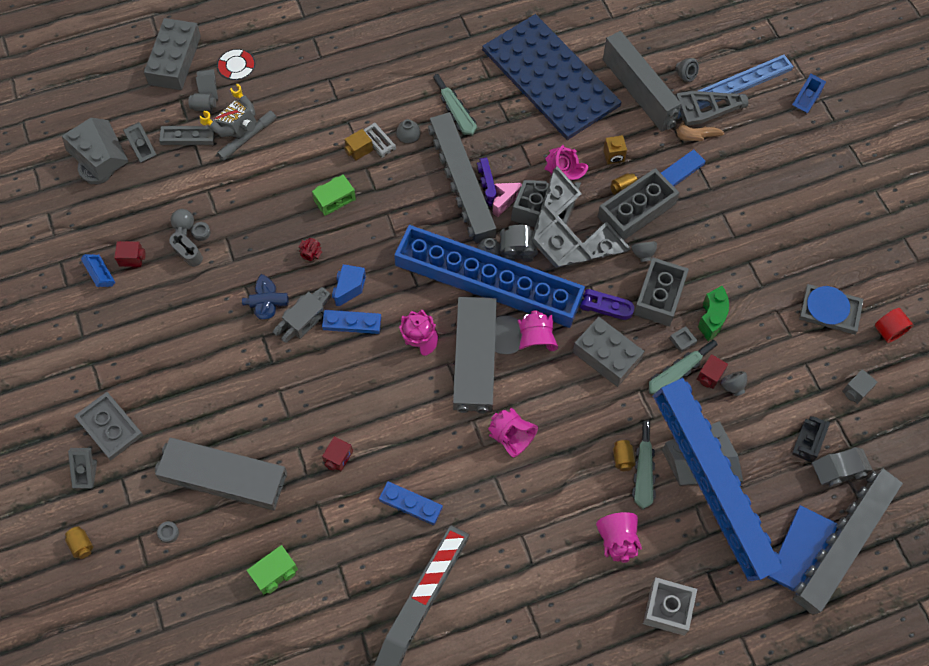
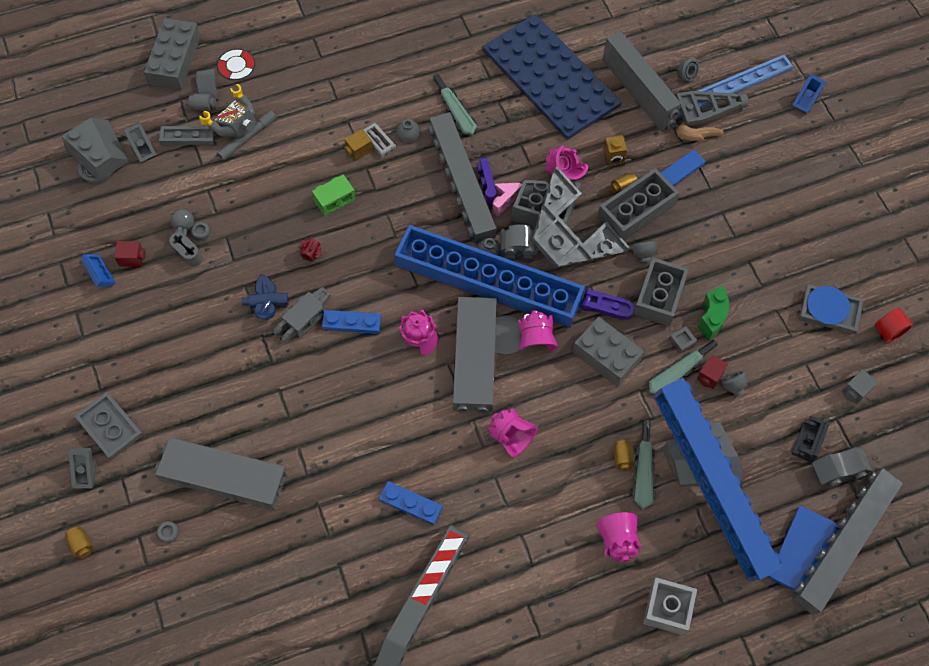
bright green brick [247,545,298,595] -> none
dark red brick [322,436,353,472] -> none
blue slope [332,264,366,306] -> none

